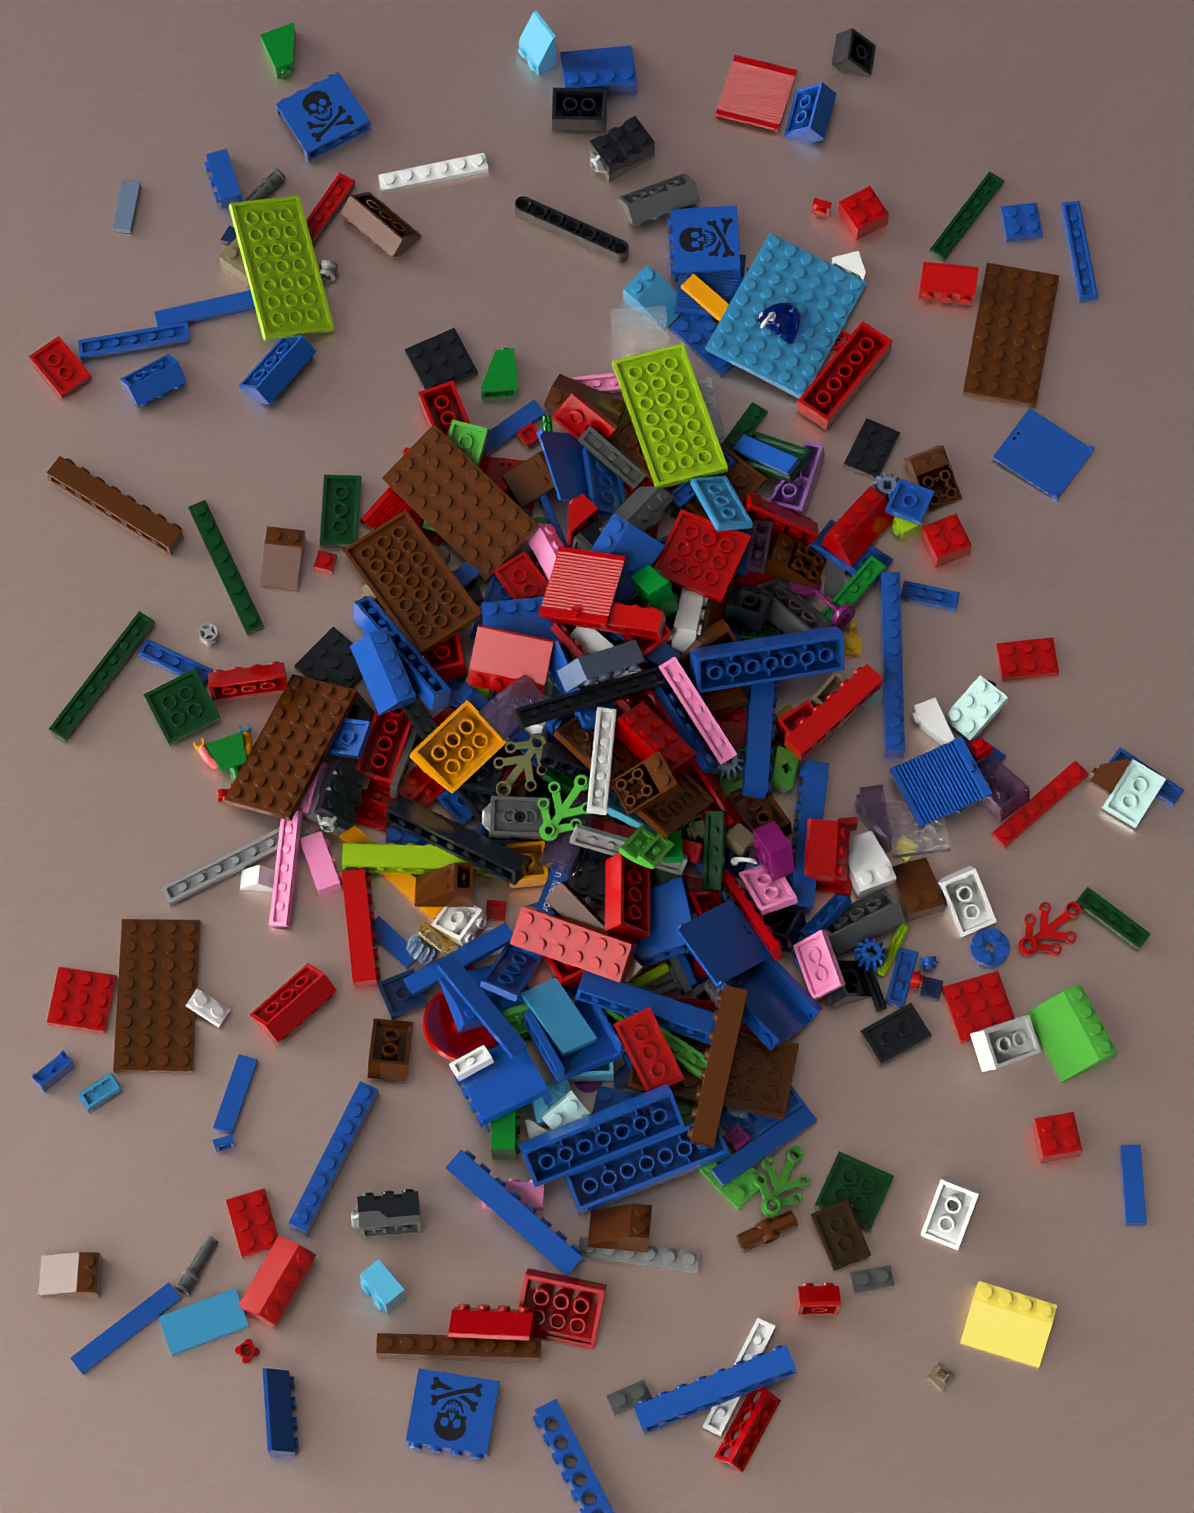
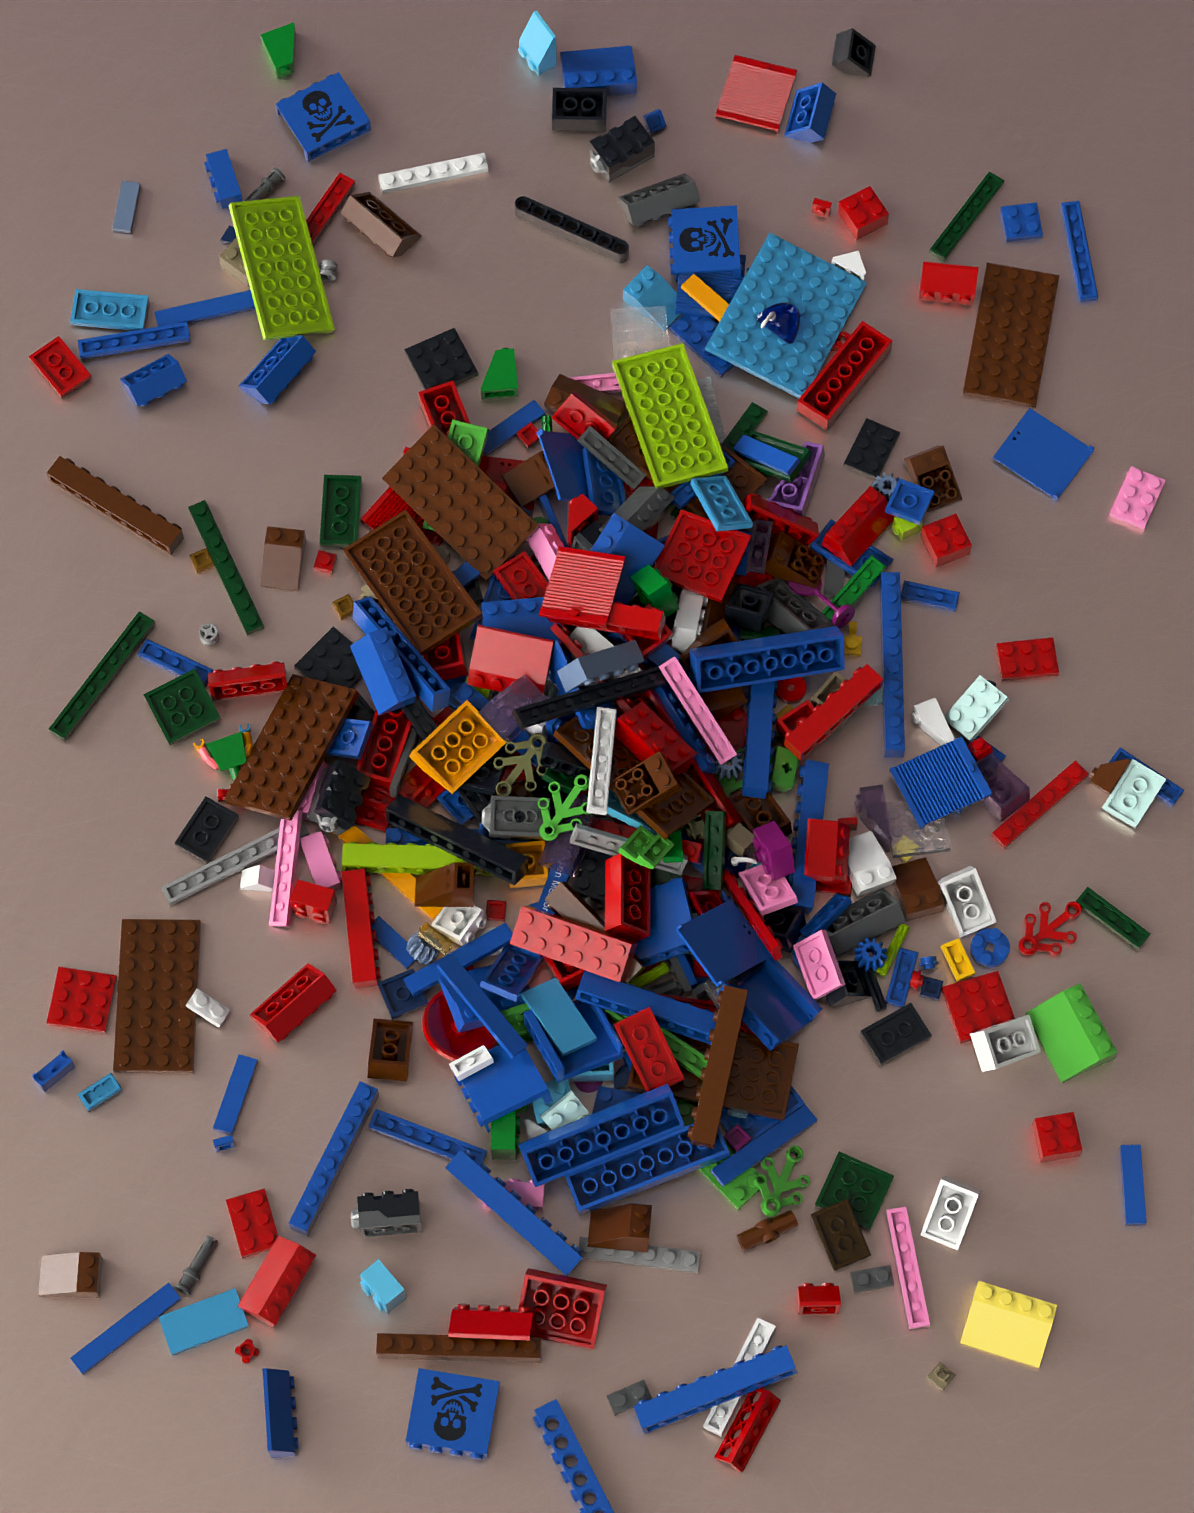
none -> dark azure plate [70,289,149,331]
none -> black plate [174,796,239,864]
none -> pearl gold tile [189,548,214,573]
none -> red brick [290,879,337,924]
none -> pearl gold tile [332,594,354,620]
none -> blue plate [368,1109,487,1165]
none -> blue plate [643,109,667,134]
none -> red piece [776,677,806,704]
none -> bright pink plate [886,1207,930,1330]
none -> yellow plate [940,938,975,982]
none -> bright pink plate [1109,466,1166,530]

